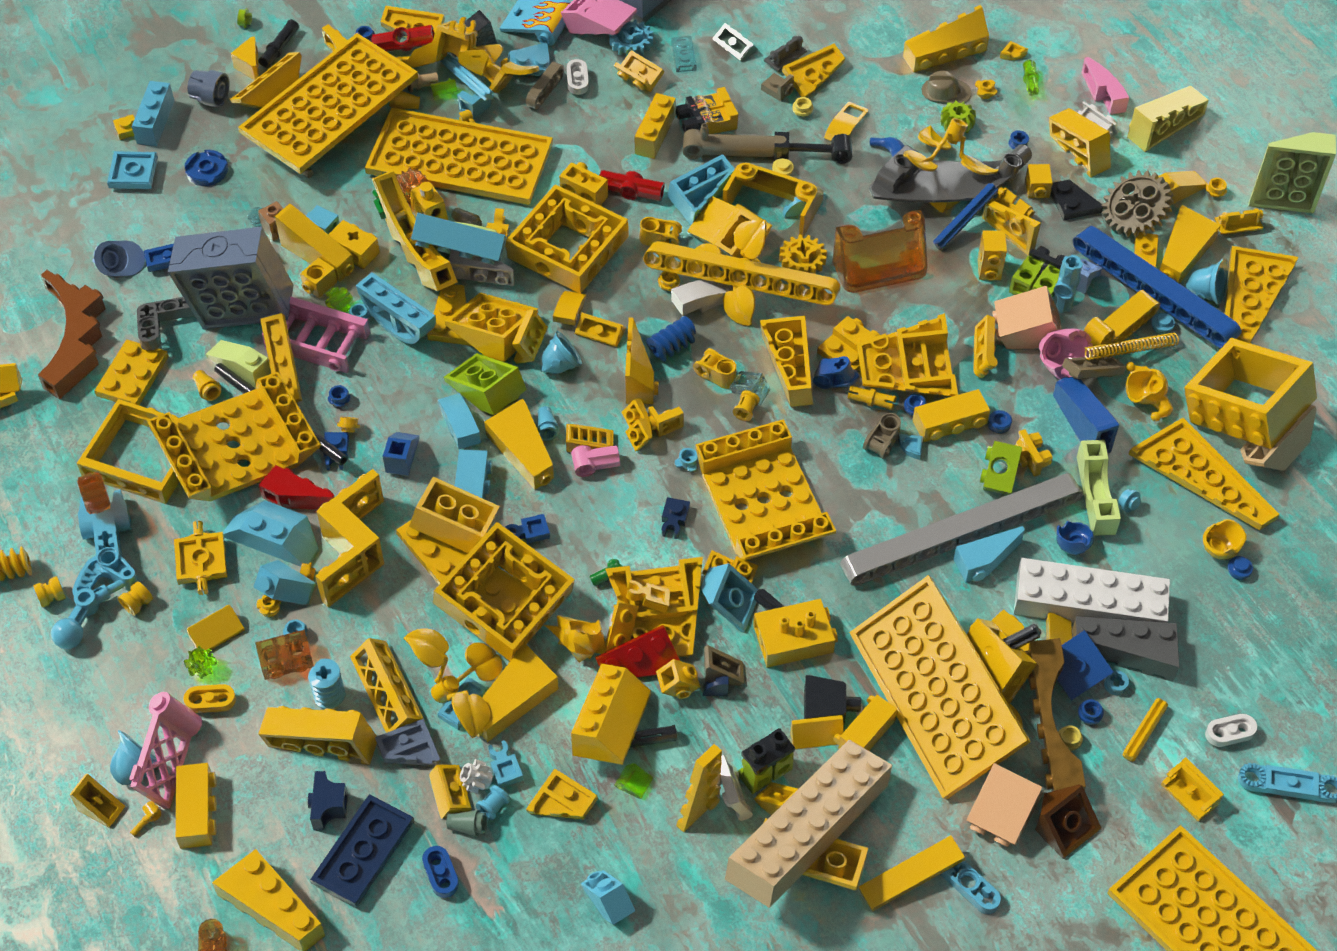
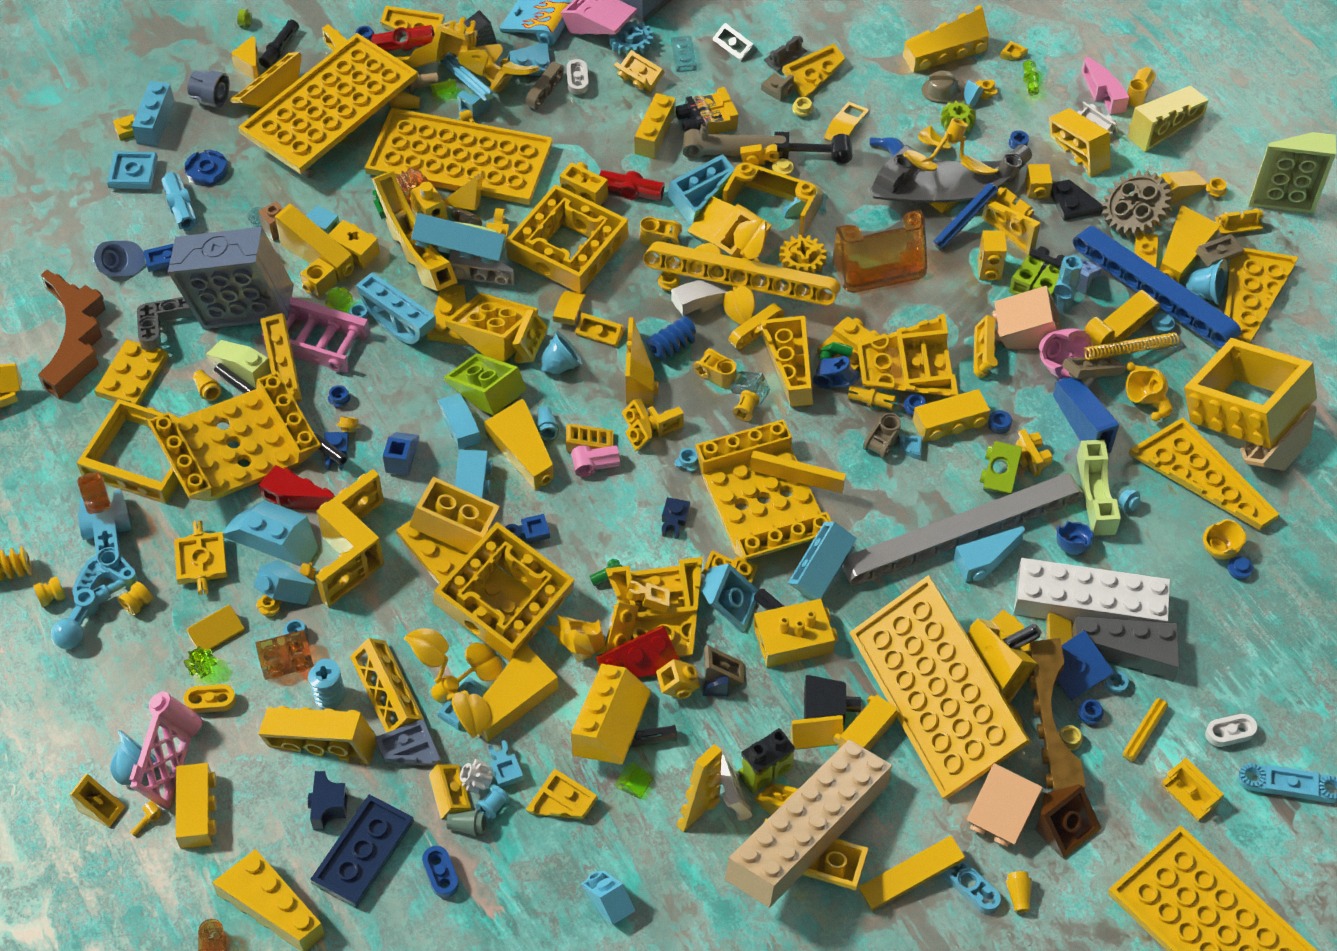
none -> medium azure piece [161,172,197,231]
none -> yellow slope [444,173,483,210]
none -> yellow beam [728,303,784,349]
none -> yellow plate [740,144,779,166]
none -> yellow tile [750,451,846,494]
none -> medium azure brick [788,522,857,600]
none -> green arm [820,342,853,360]
none -> medium azure tile [964,80,984,107]
none -> yellow cone [1005,871,1032,913]
none -> yellow piece [1127,67,1156,107]
none -> dark tan plate [1195,234,1244,267]

